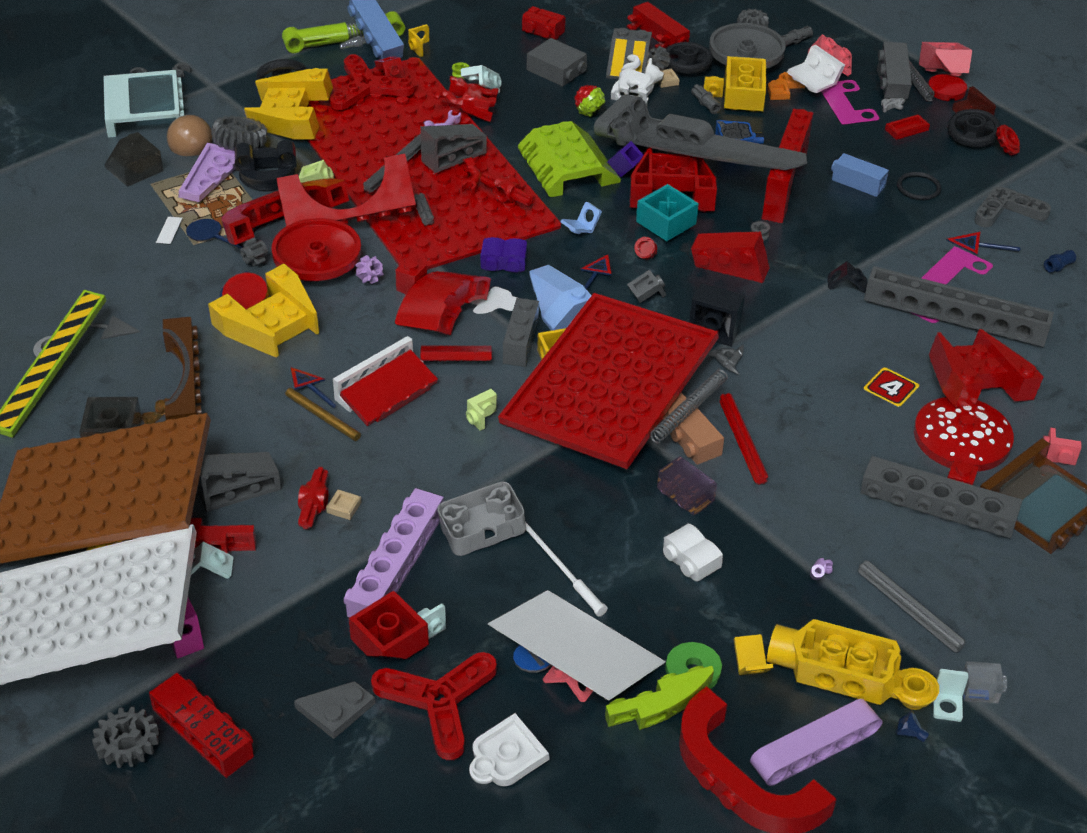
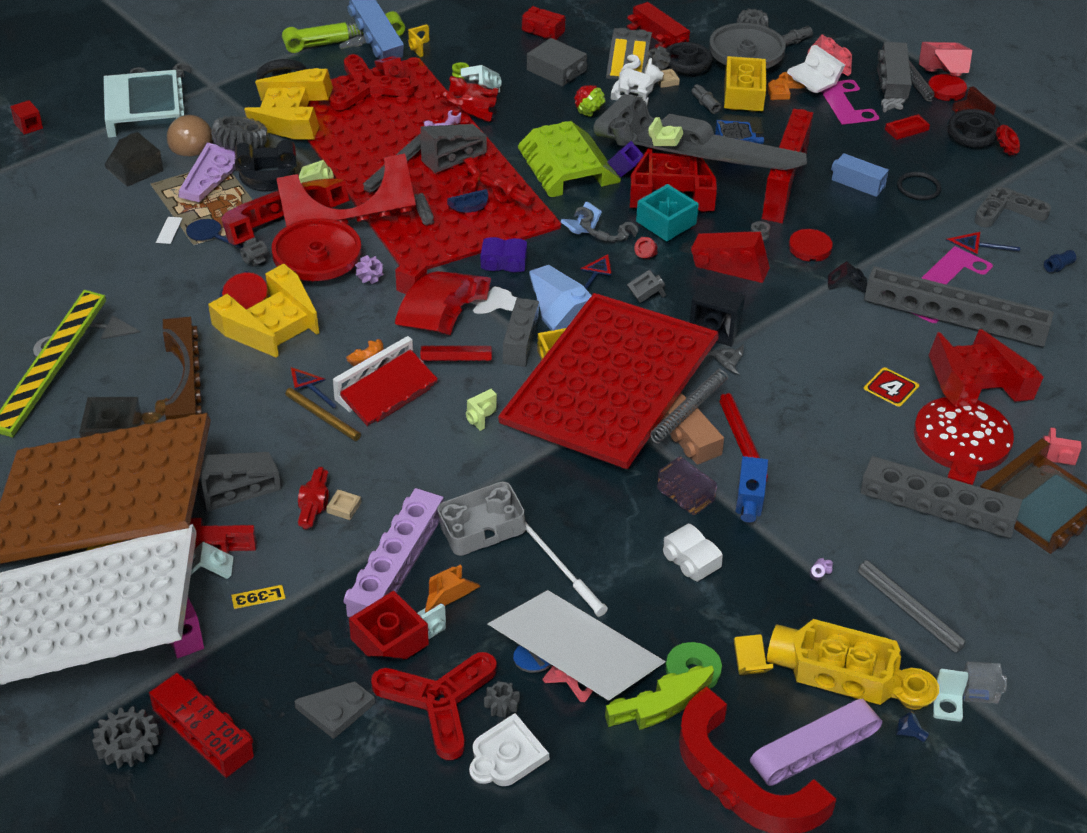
yellow bracket [704,76,724,97] -> none
none -> red brick [10,100,43,135]
none -> yellow sticker [231,585,285,609]
none -> orange hair [346,339,384,369]
none -> orange piece [425,565,480,613]
none -> dark blue tile [447,189,488,213]
none -> dark grey gear [484,681,520,718]
none -> dark grey piece [574,207,638,242]
none -> yellowish green bracket [648,117,684,146]
none -> blue torso [735,456,768,522]
none -> red tile [789,229,833,261]

